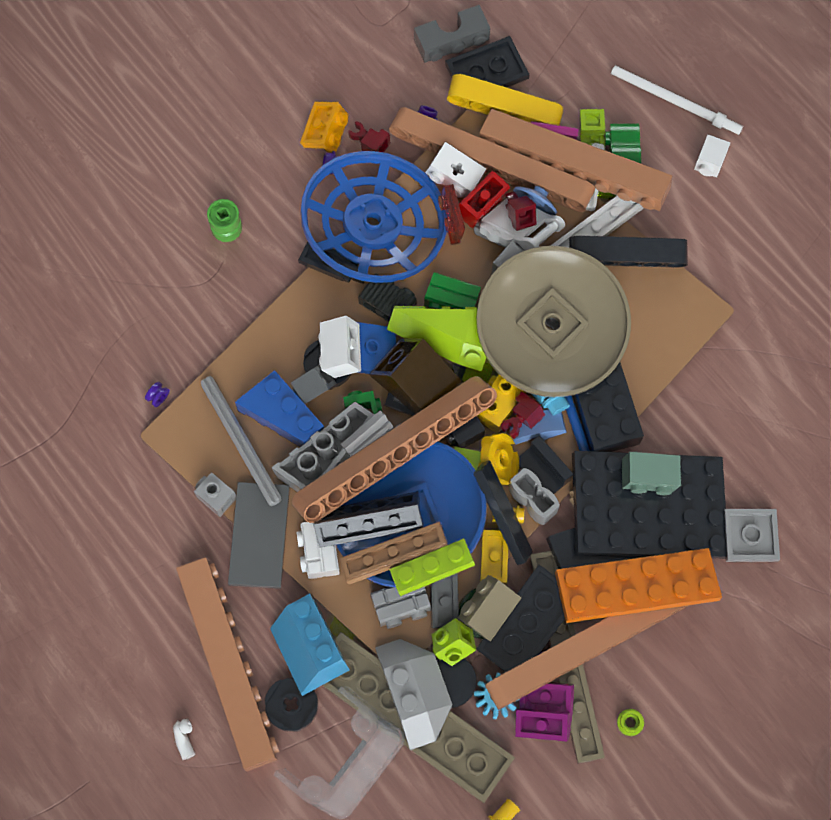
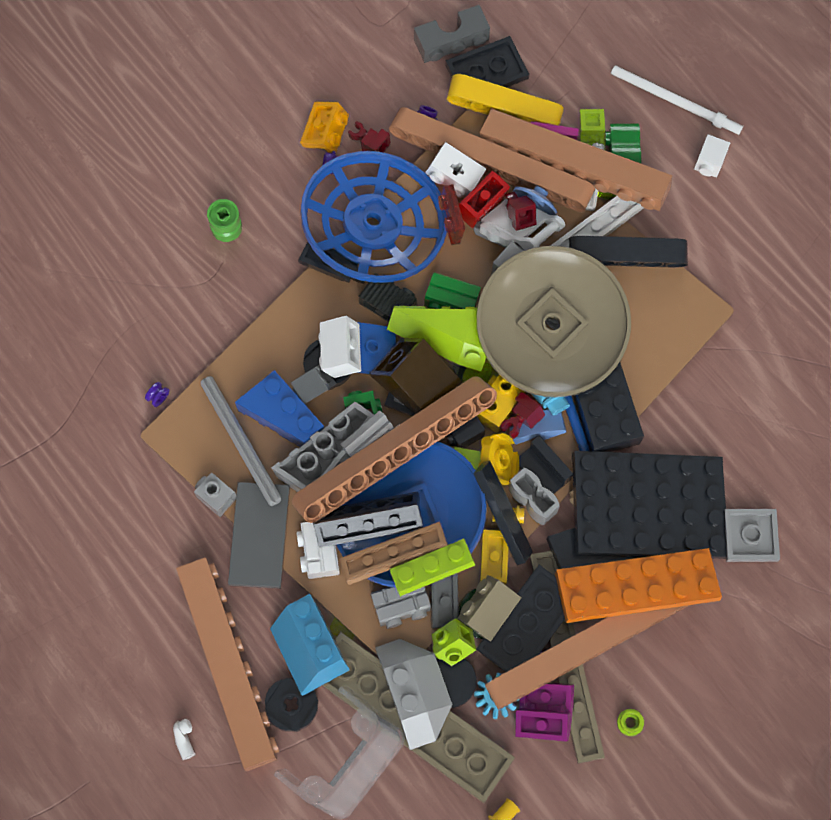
sand green brick [622,452,681,495] -> none

